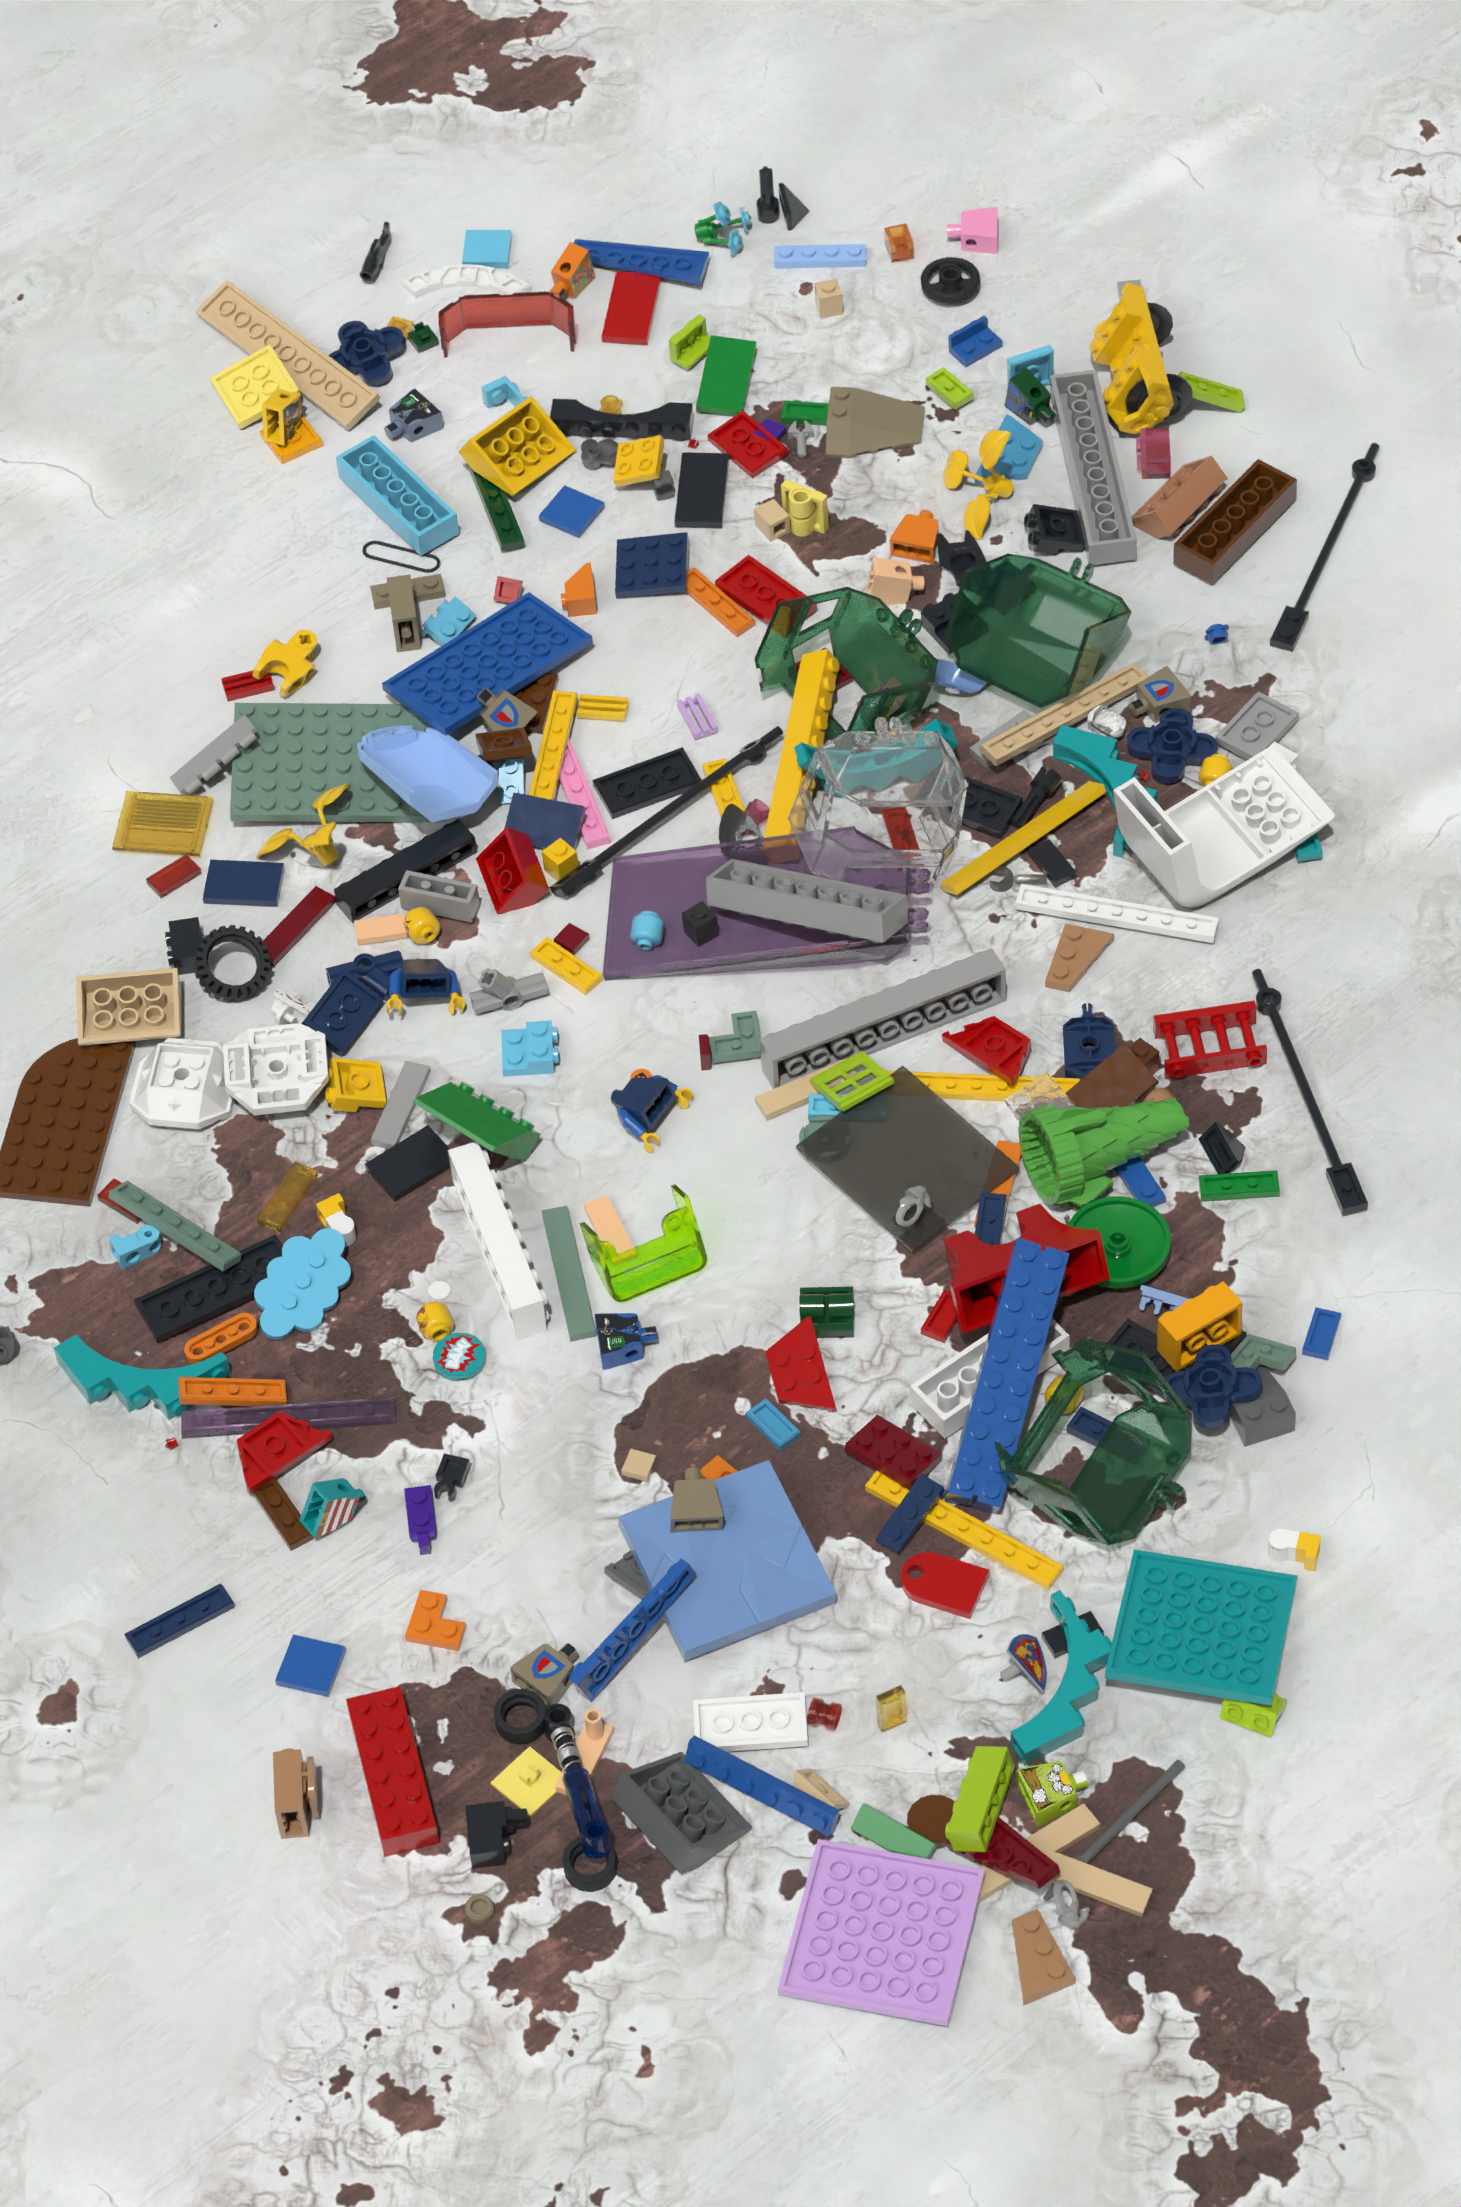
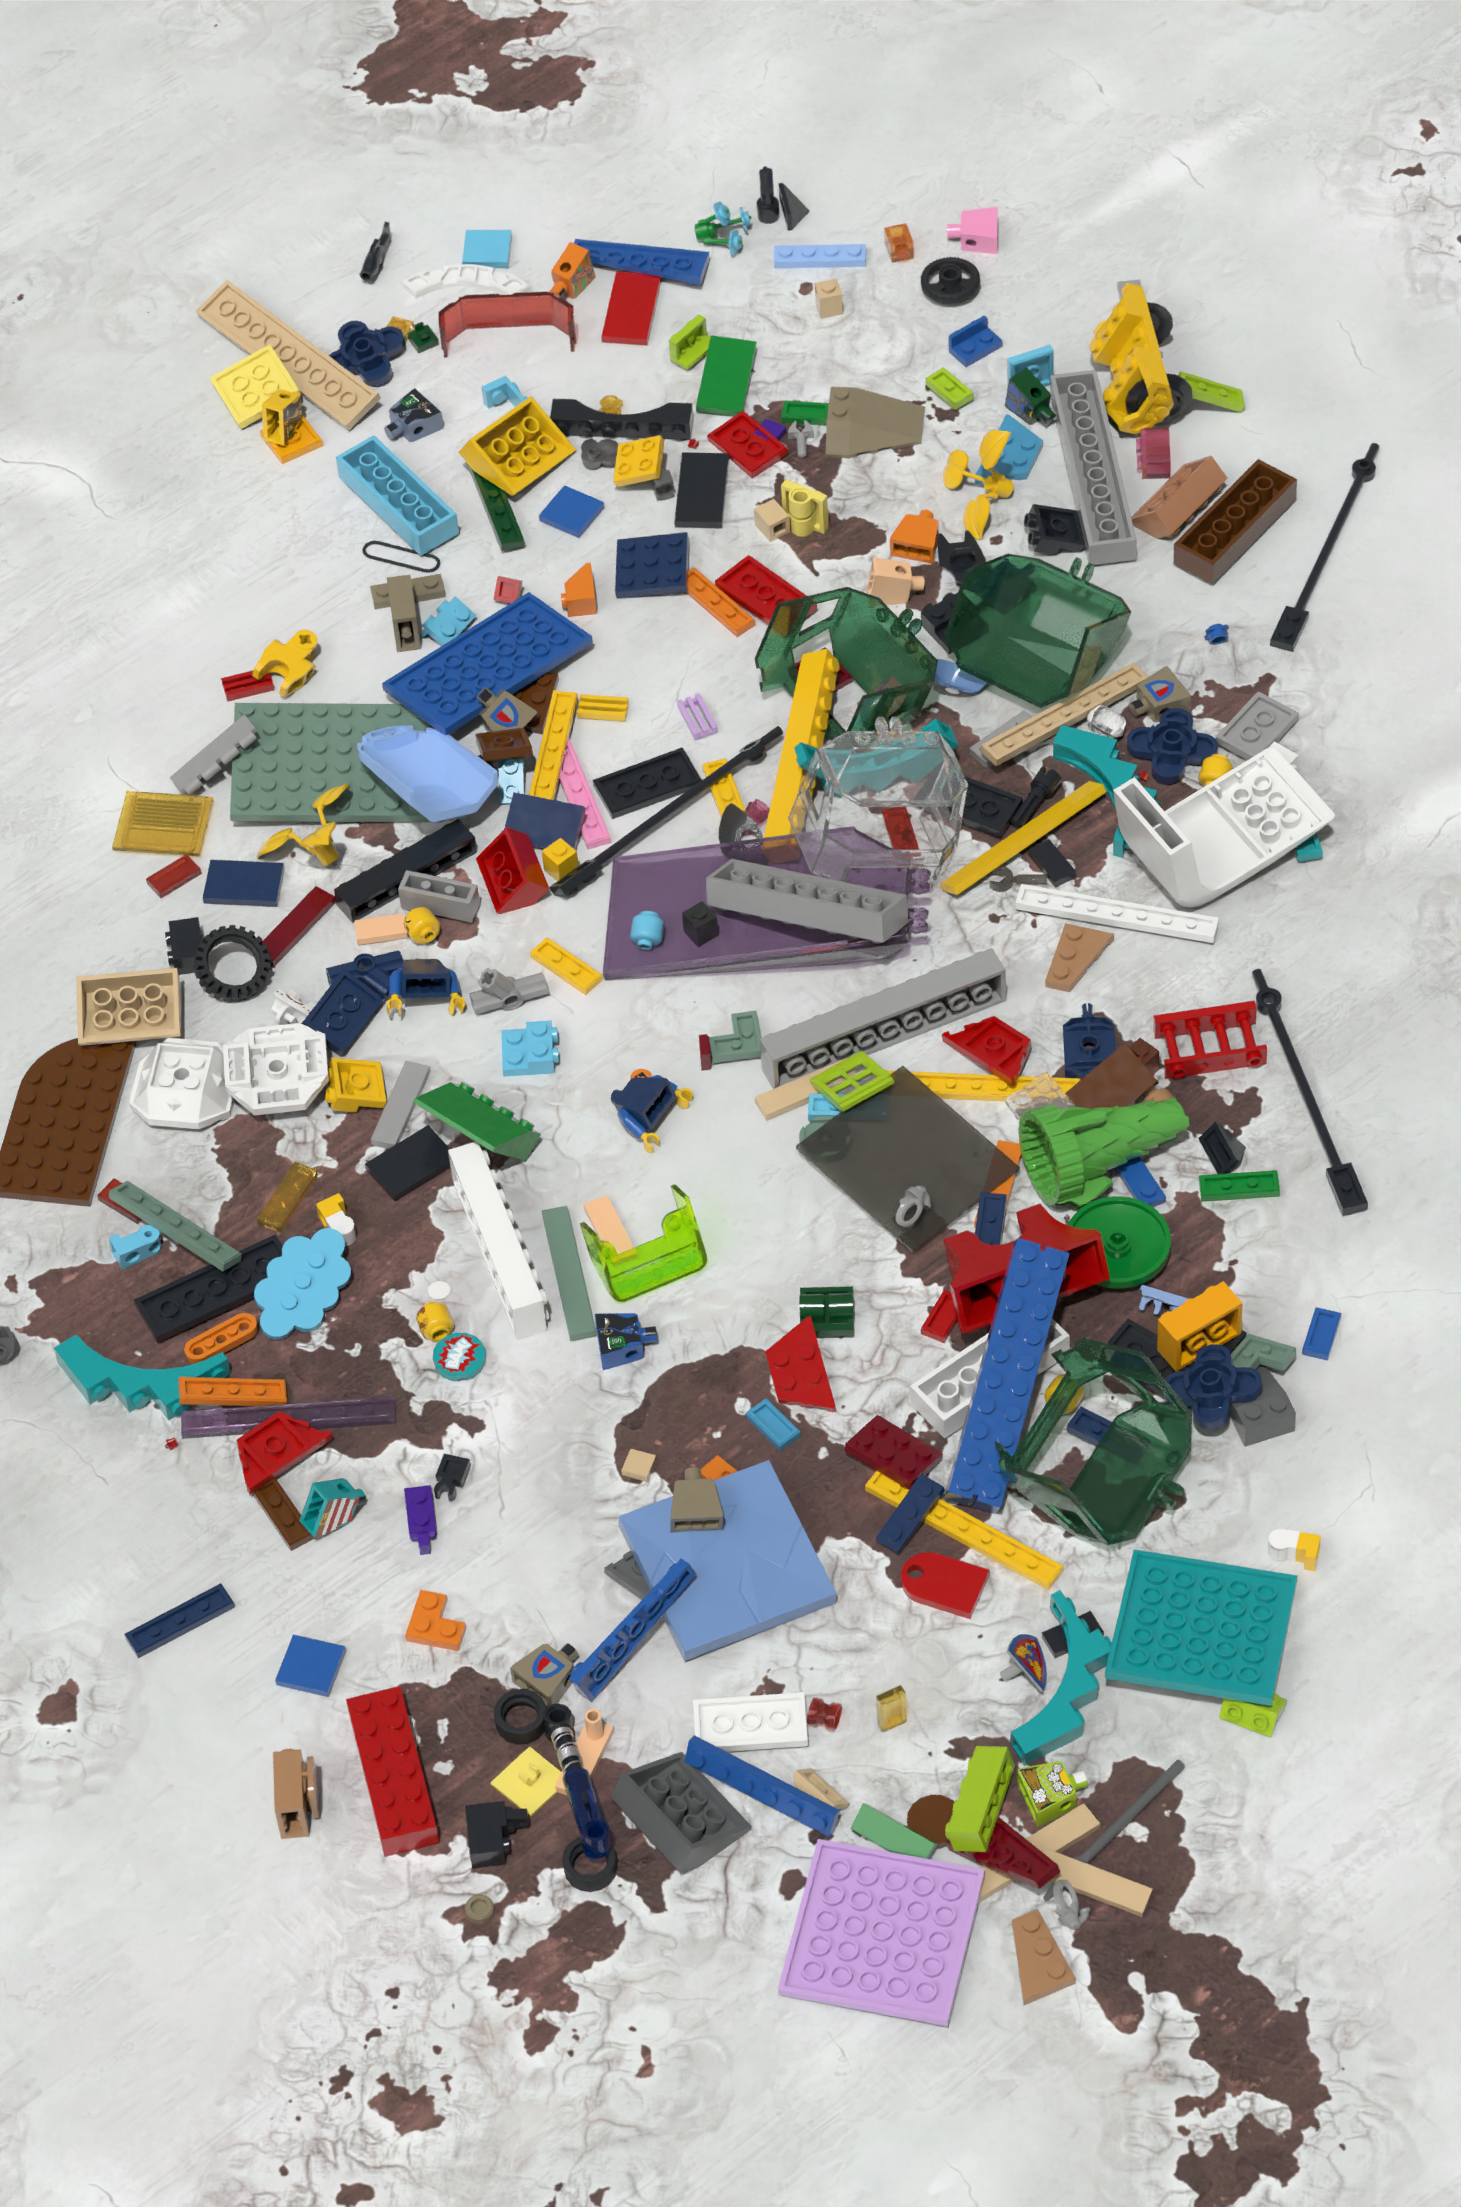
dark red tile [554,923,589,955] -> none

